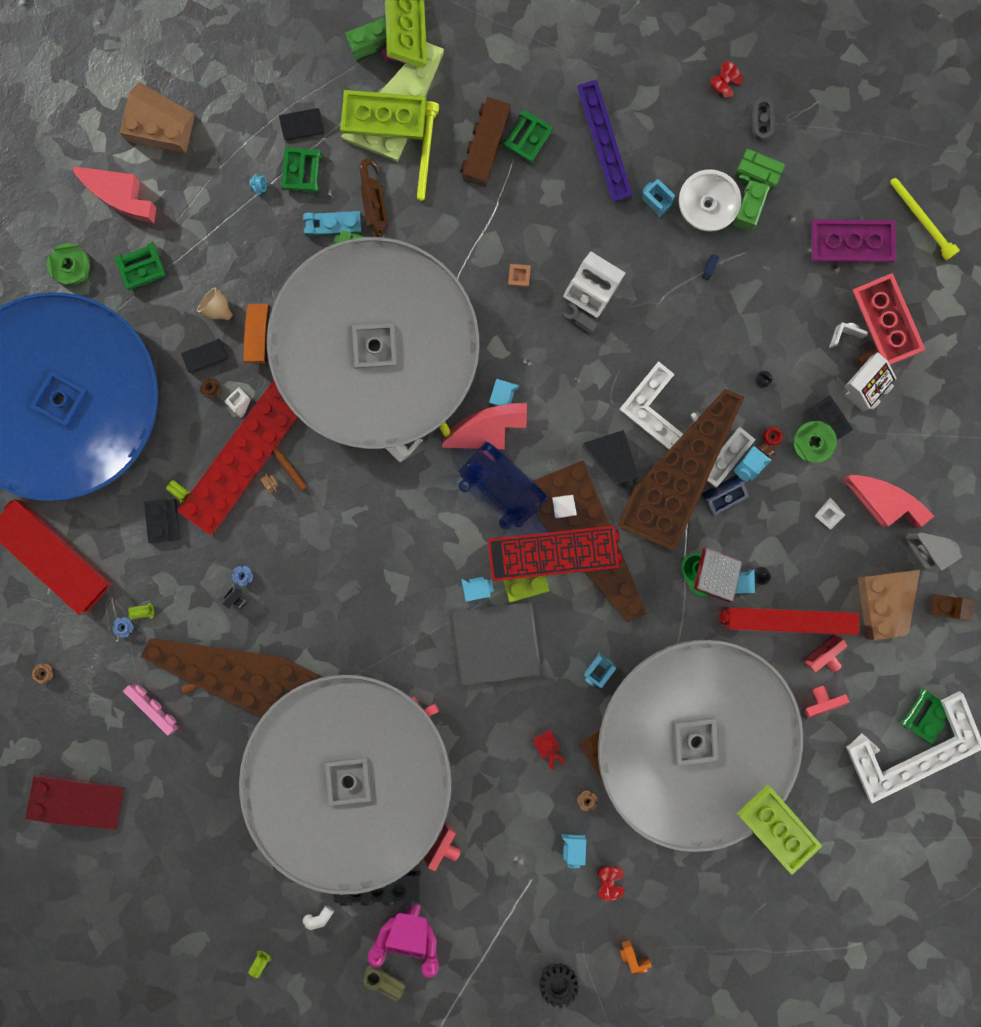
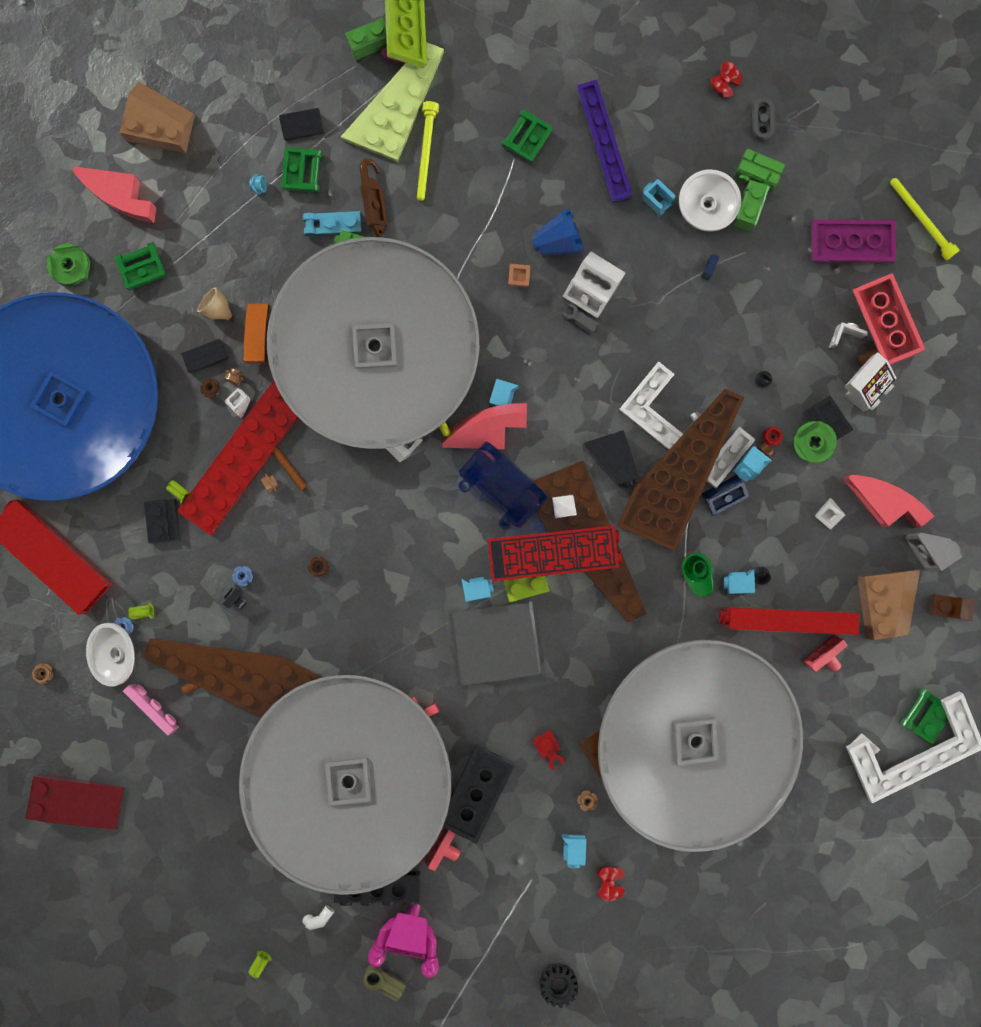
lime plate [340,90,427,140] -> none
reddish brown brick [460,97,511,187] -> none
medium azure window [584,652,616,688] -> none
orange bracket [620,940,652,974] -> none
tile [693,548,742,602] -> none
lime plate [736,784,822,875] -> none
coral tile [803,686,849,719] -> none
none -> white dish [86,623,135,686]
none -> medium nougat plate [224,368,244,386]
none -> reddish brown plate [308,557,329,577]
none -> black brick [443,744,514,844]
none -> blue cone [532,209,584,255]

